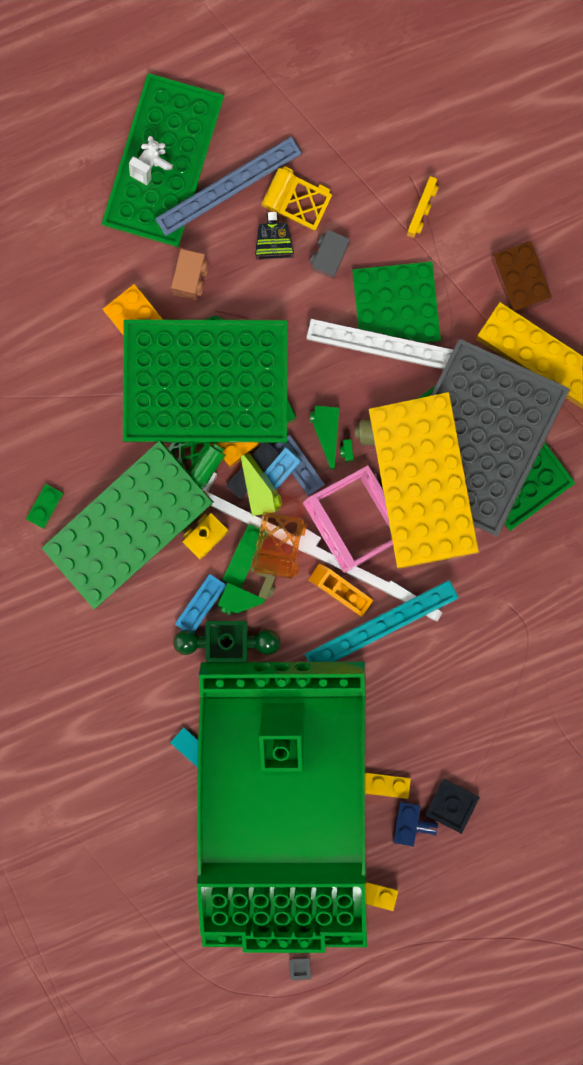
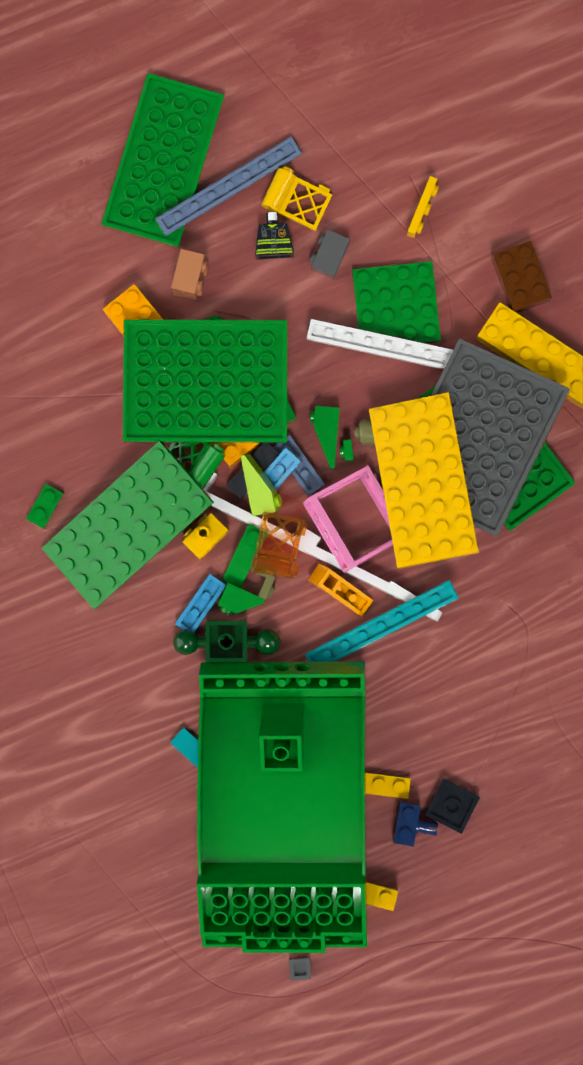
white piece [129,136,173,185] -> none

